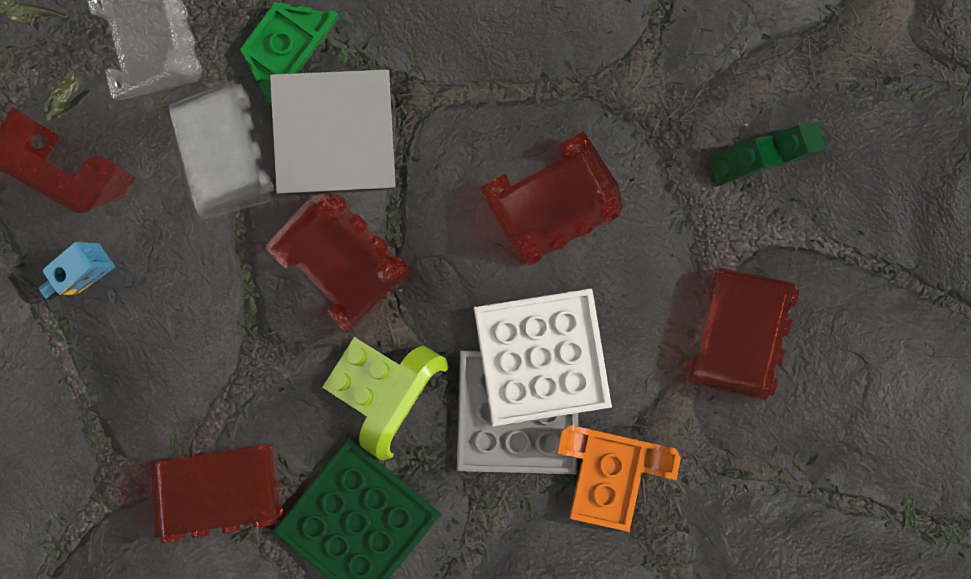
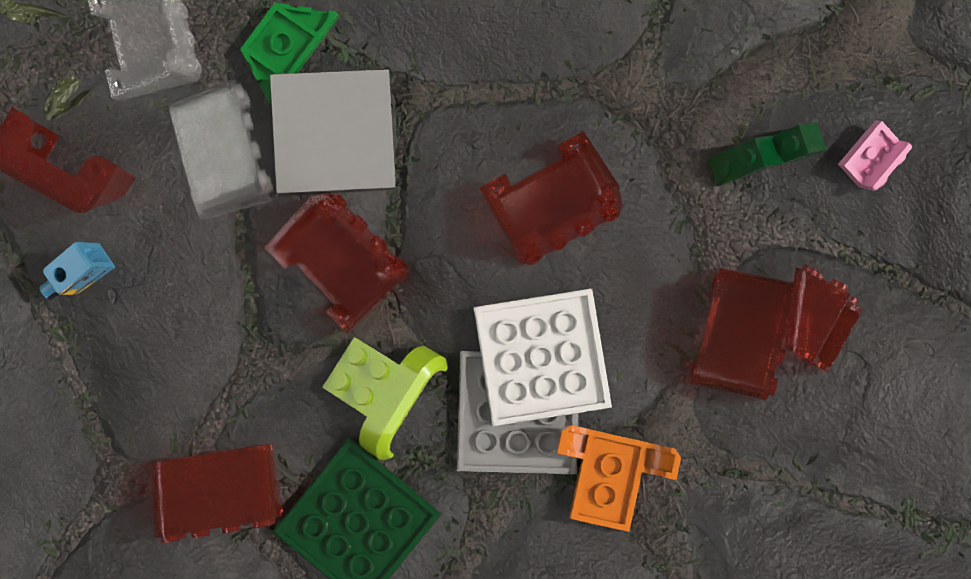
none -> clear red windscreen [784,264,863,373]
none -> bright pink bracket [838,120,912,191]

